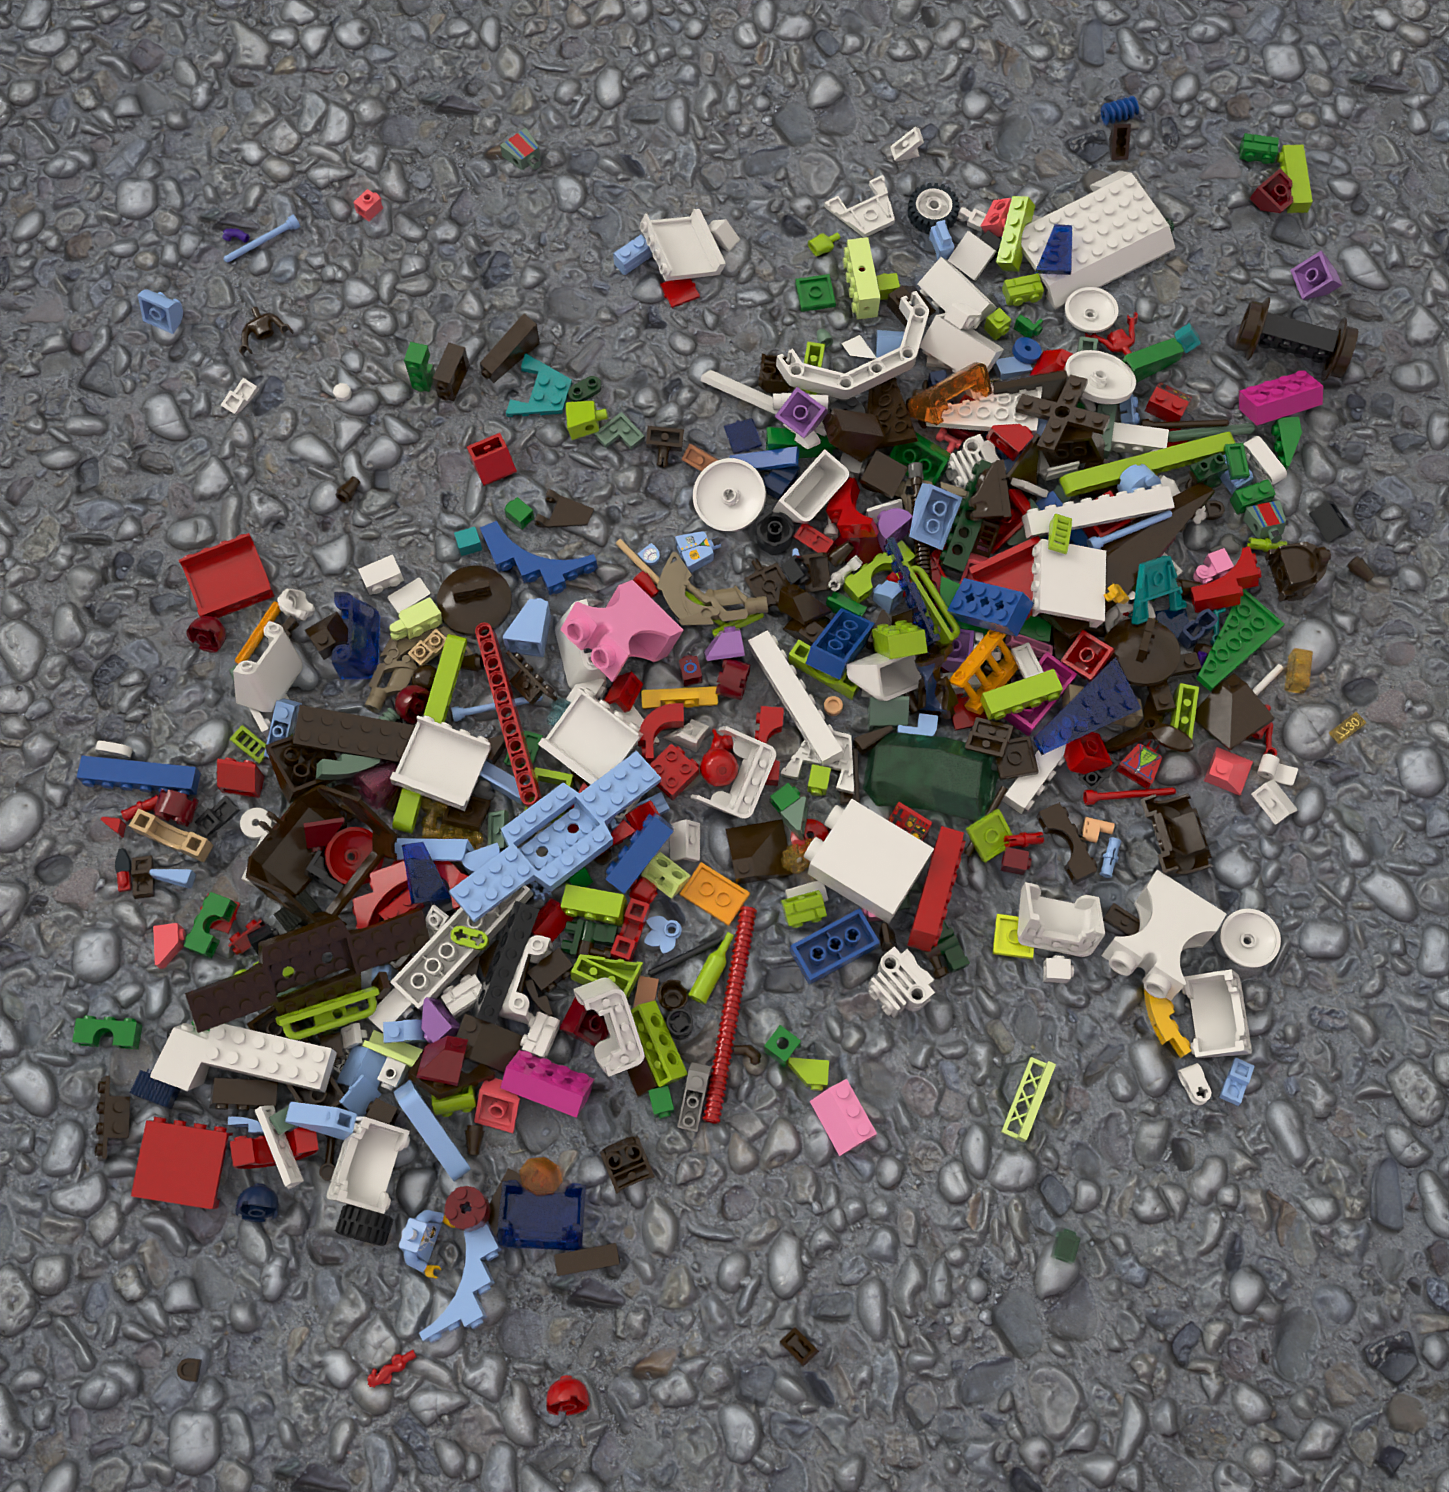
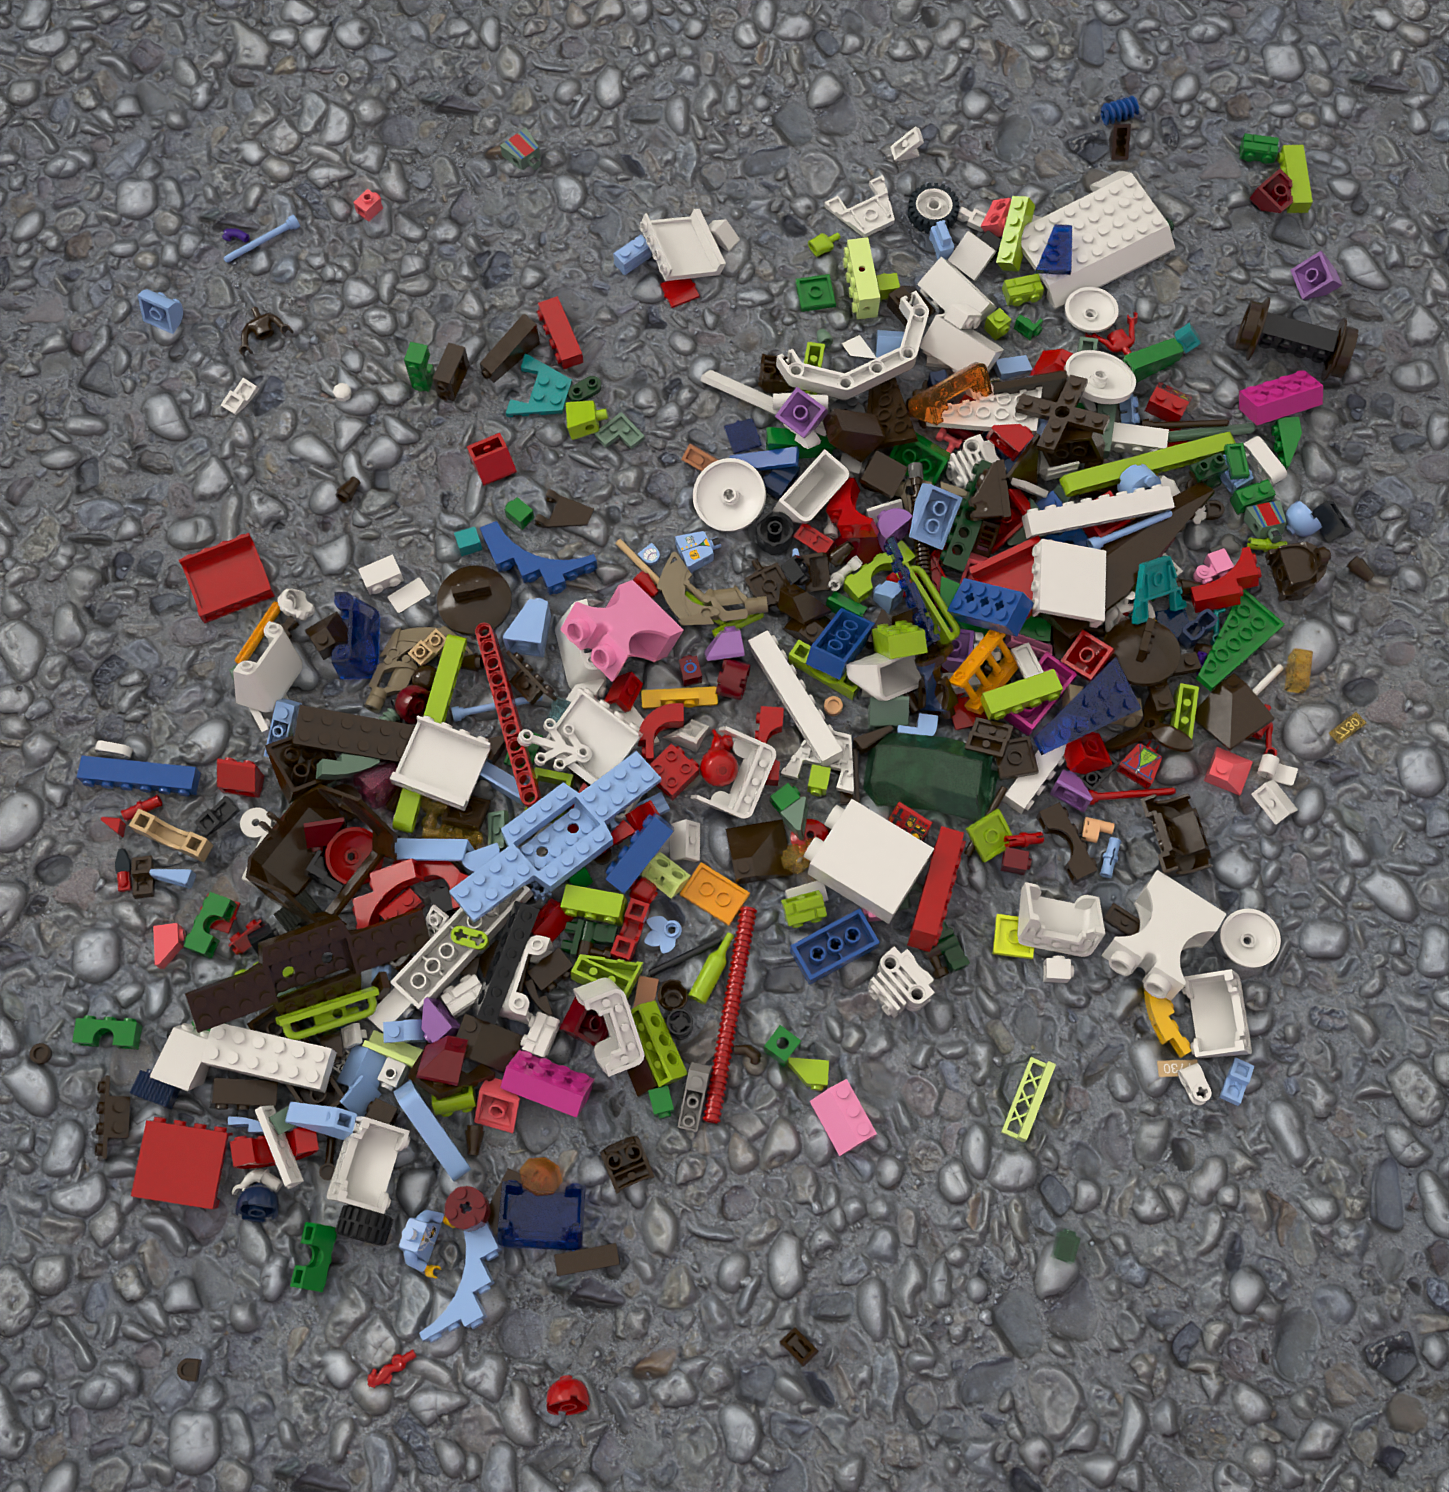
dark red brick [154,789,199,827] -> none
dark red cylinder [186,616,226,653] -> none
lime slope [229,725,266,764] -> none
yellowish green hinge [389,597,442,640] -> none
clear blue wing [402,842,451,904] -> none
dark brown brick [646,426,684,467] -> none
dark brown slope [878,923,897,952] -> none
blue piece [1012,337,1042,364] -> none
lime slope [1048,514,1072,554] -> none
yellow plate [1103,584,1130,604] -> none
none -> dark brown tile [29,1043,52,1065]
none -> white piece [232,1169,283,1195]
none -> green arch [290,1222,337,1292]
none -> white plant [517,718,592,771]
none -> red brick [536,296,583,370]
none -> medium lavender slope [1050,769,1093,813]
none -> tan sticker [1157,1060,1198,1077]
none -> light blue cylinder [1285,500,1322,537]

